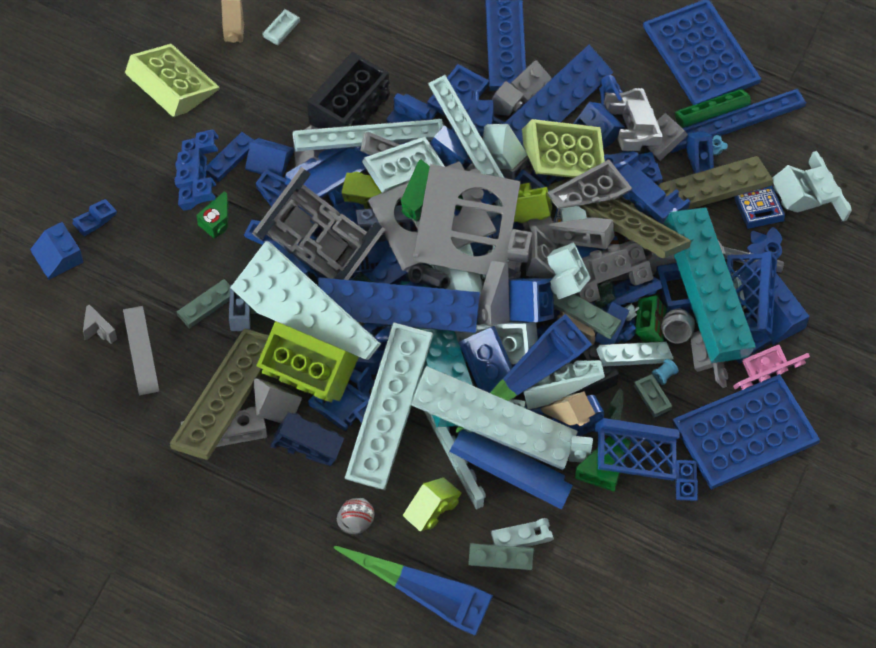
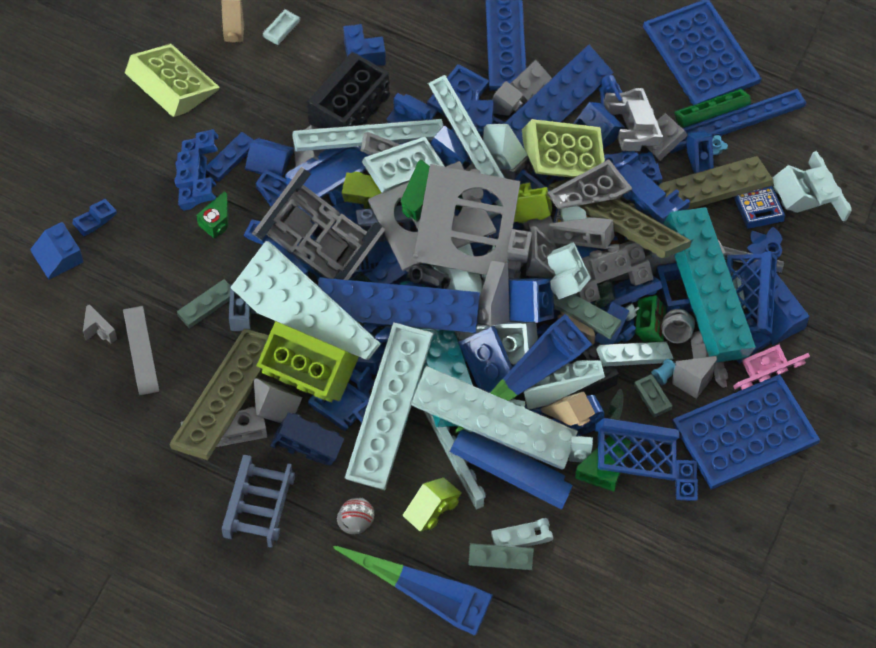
none -> sand blue fence [222,455,295,547]
none -> blue brick [343,24,386,66]
none -> light grey slope [672,356,717,399]

